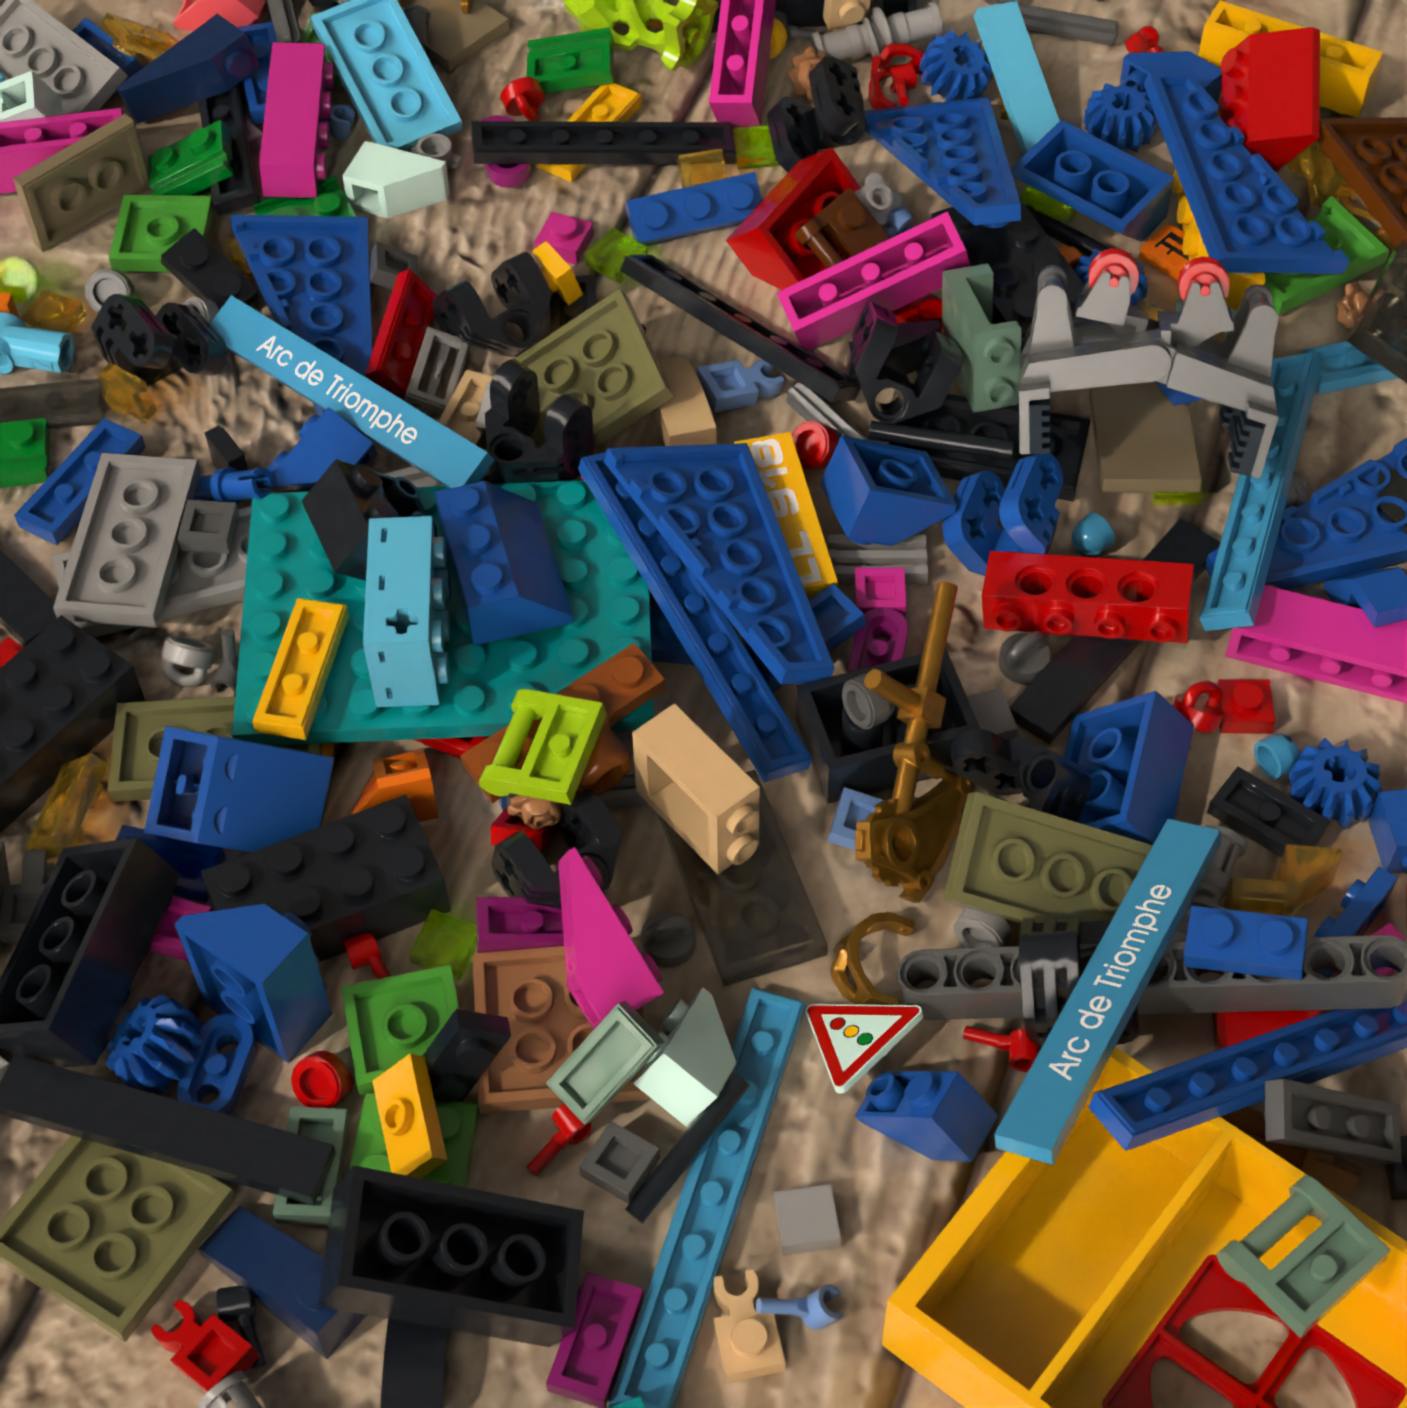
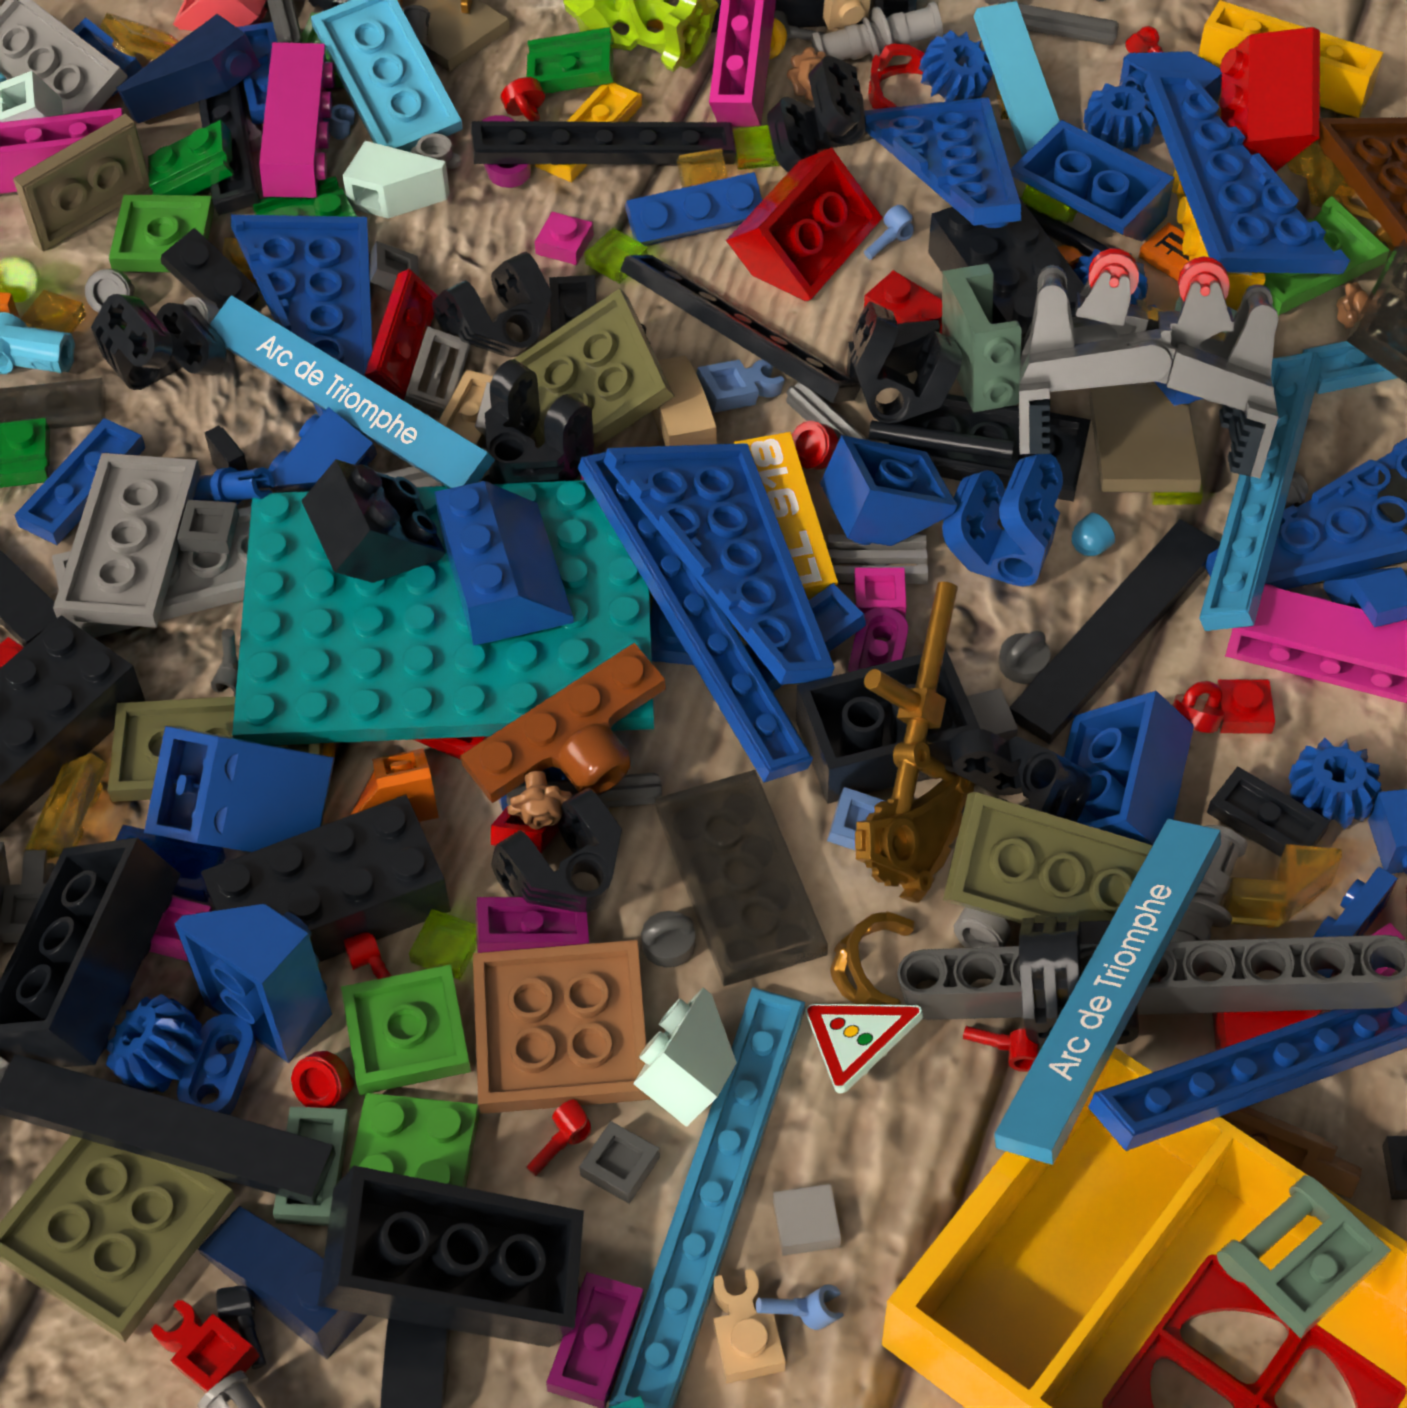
clear yellow plate [98,362,157,423] -> none
light grey tile [162,635,215,687] -> none
yellow tile [252,598,349,740] -> none
medium azure piece [363,516,451,708] -> none
yellow plate [372,1053,448,1178] -> none
black plate [423,1009,511,1103] -> none
lime plate [479,689,607,805] -> none
yellow plate [531,241,583,305] -> none
sand green tile [546,1001,665,1125] -> none
dark pink slope [558,847,664,1030] -> none
black bar [625,1072,750,1224] -> none
tan window [632,703,760,874] -> none
dark pink brick [777,212,971,351] -> none
reddish brown plate [793,187,890,268] -> none
dark grey tile [842,671,895,729] -> none
light grey plate [854,173,902,226] -> none
blue slope [855,1071,998,1162] -> none
red hand [889,63,917,106] -> none
red brick [981,551,1194,644] -> none
blue plate [1184,906,1308,980] -> none
dark azure hinge [1254,734,1300,780] -> none
dark grey plate [1264,1079,1401,1165] -> none

